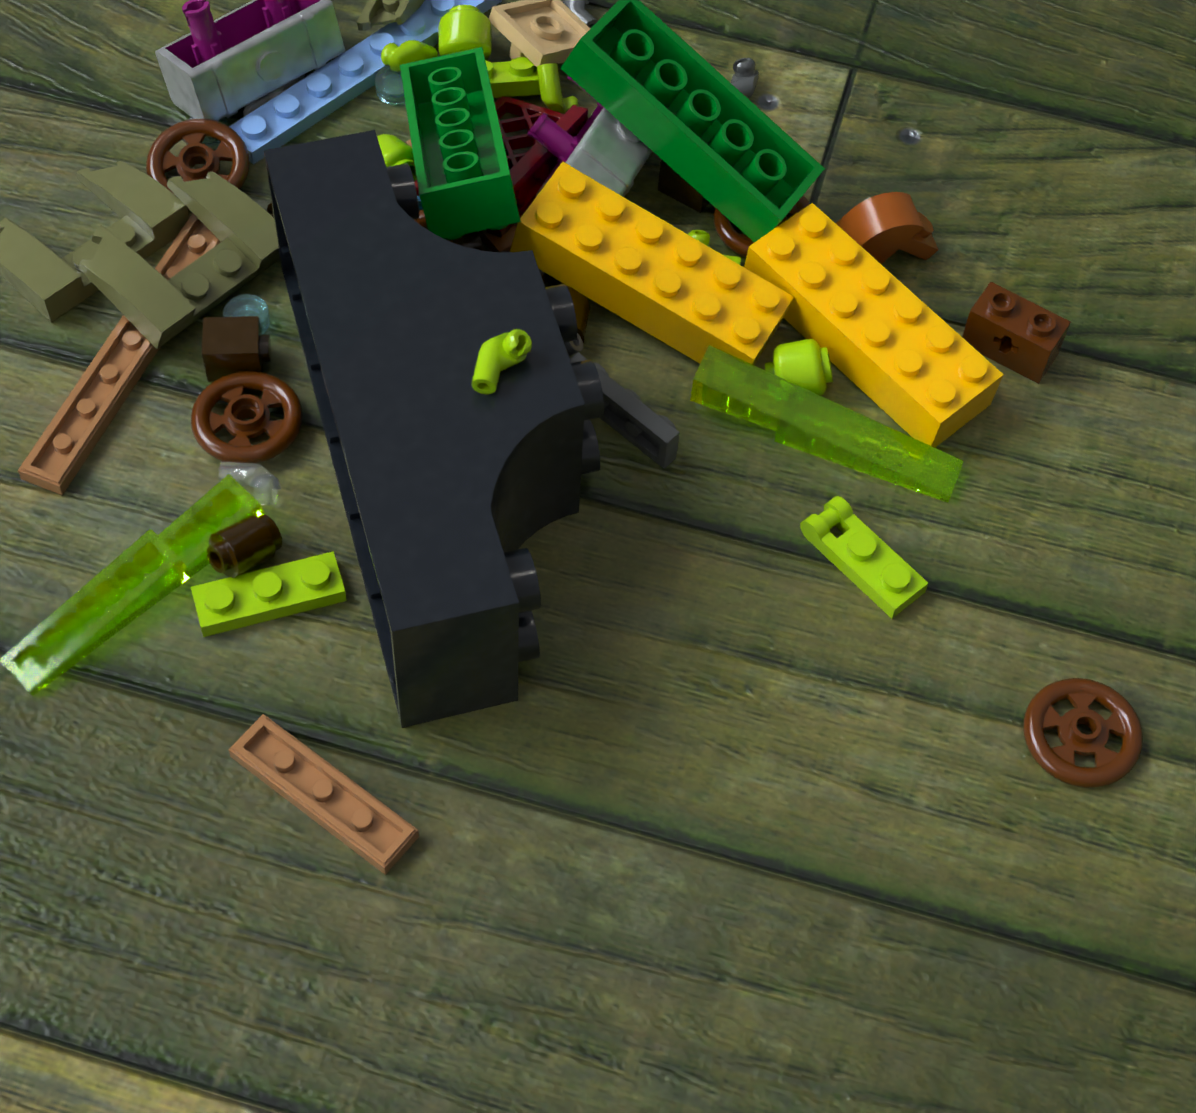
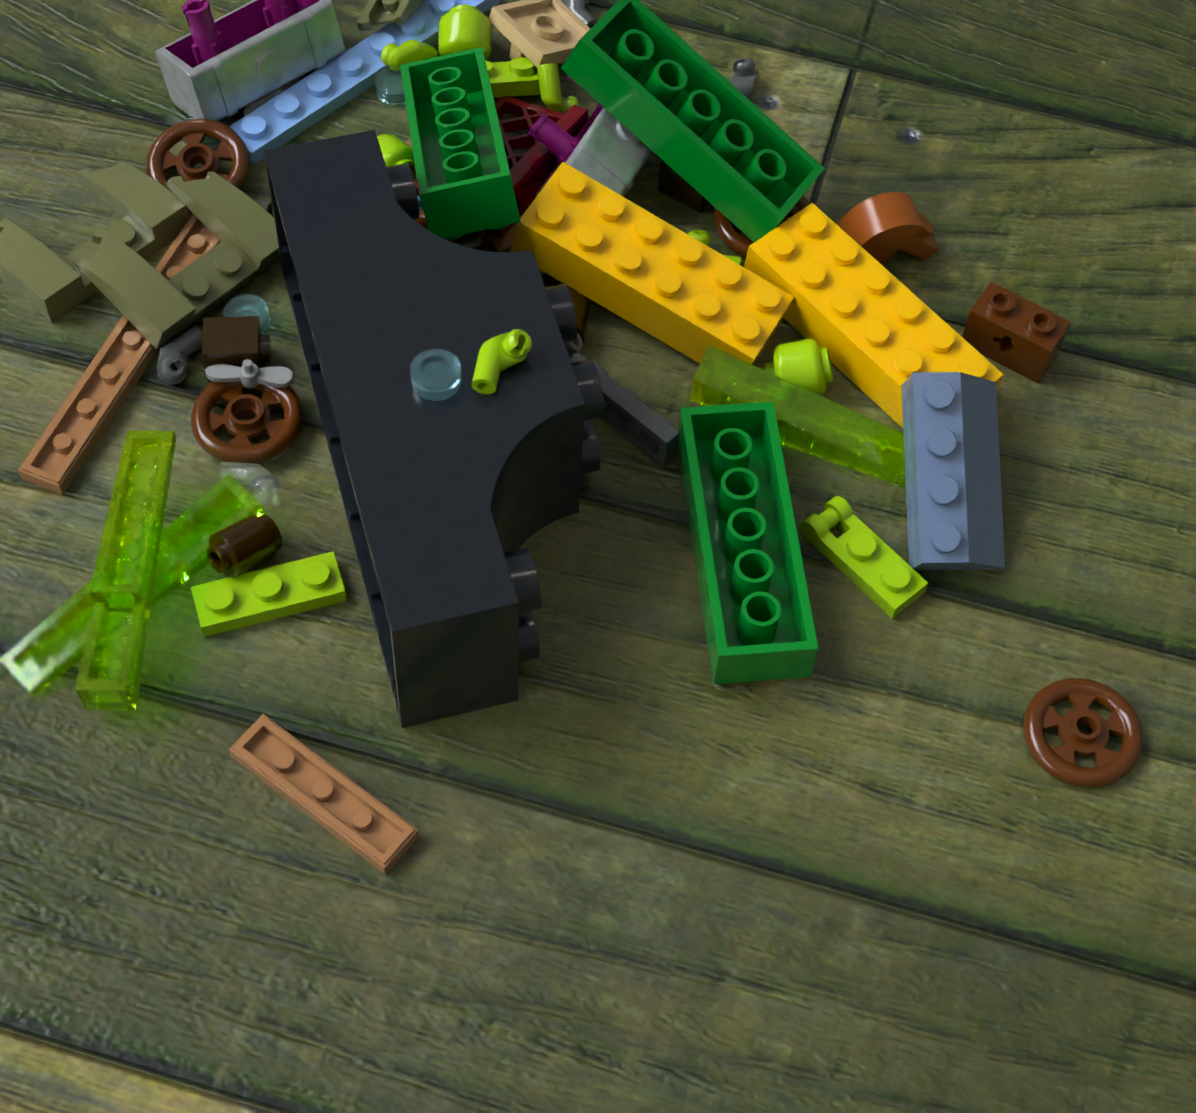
none -> clear neon green slope [75,430,176,711]
none -> dark grey arm [157,326,203,384]
none -> light grey piece [205,359,294,388]
none -> clear light blue tile [410,349,462,401]
none -> green brick [678,402,819,684]
none -> sand blue slope [901,372,1005,571]

